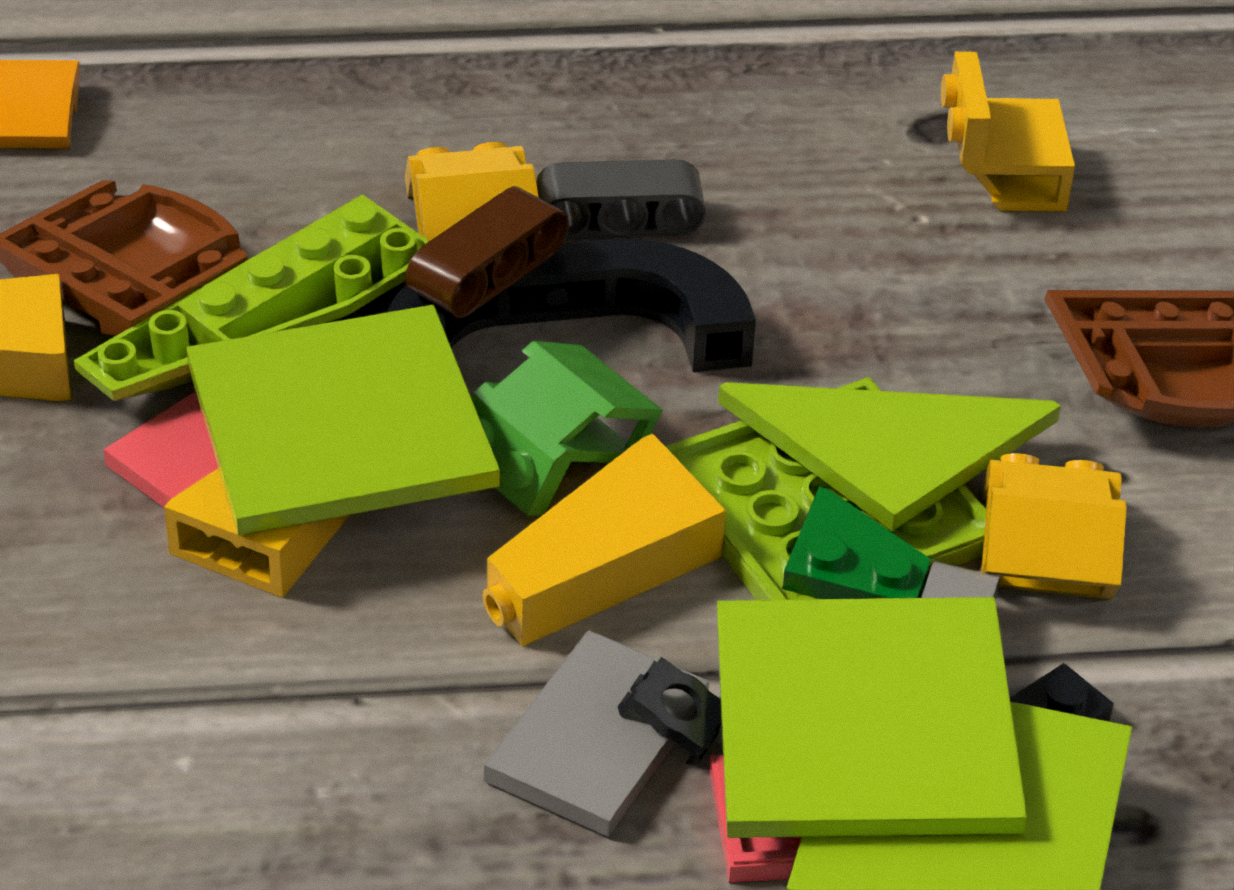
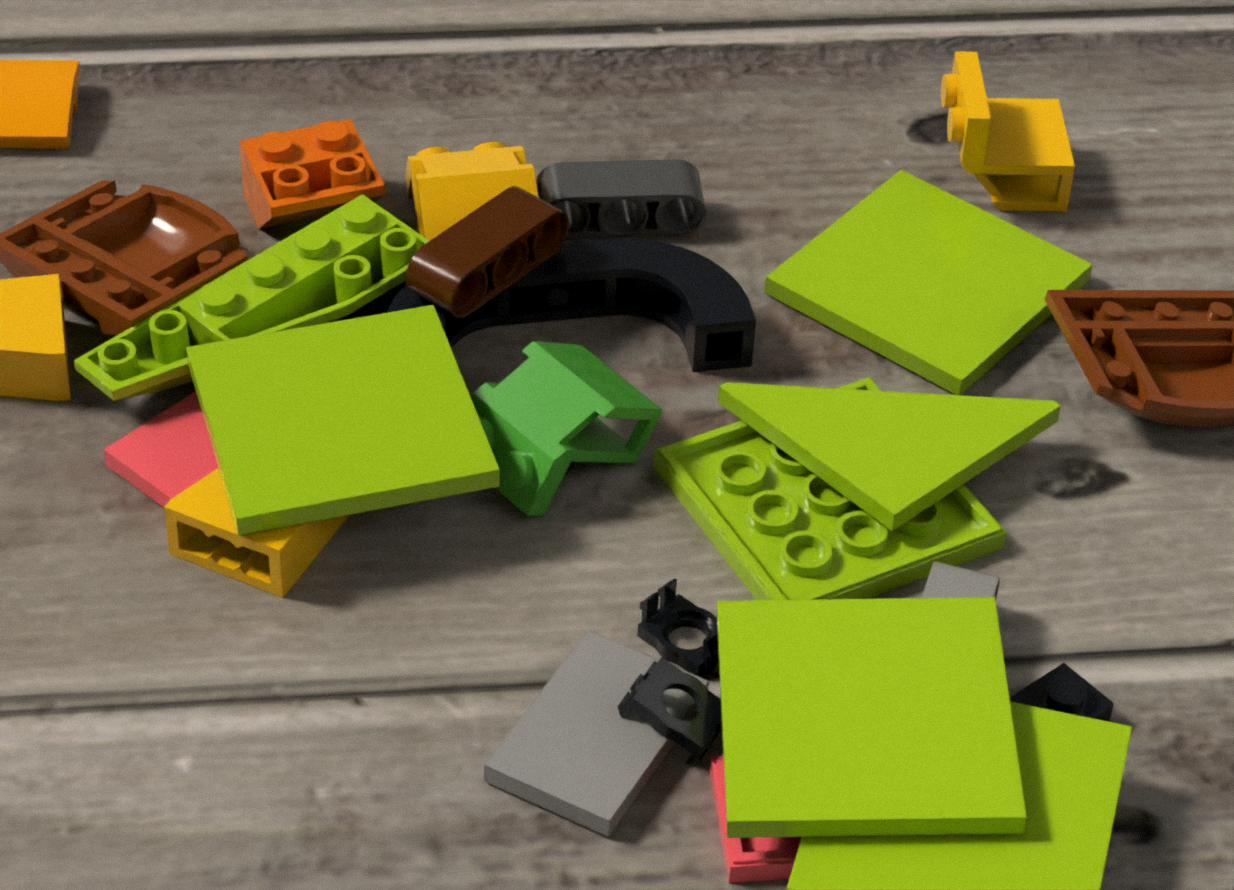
yellow slope [482,433,726,647] -> none
green wing [782,487,931,599] -> none
yellow piece [981,453,1127,600] -> none
none -> orange slope [239,119,385,229]
none -> black piece [637,578,719,677]
none -> lime tile [764,170,1093,395]

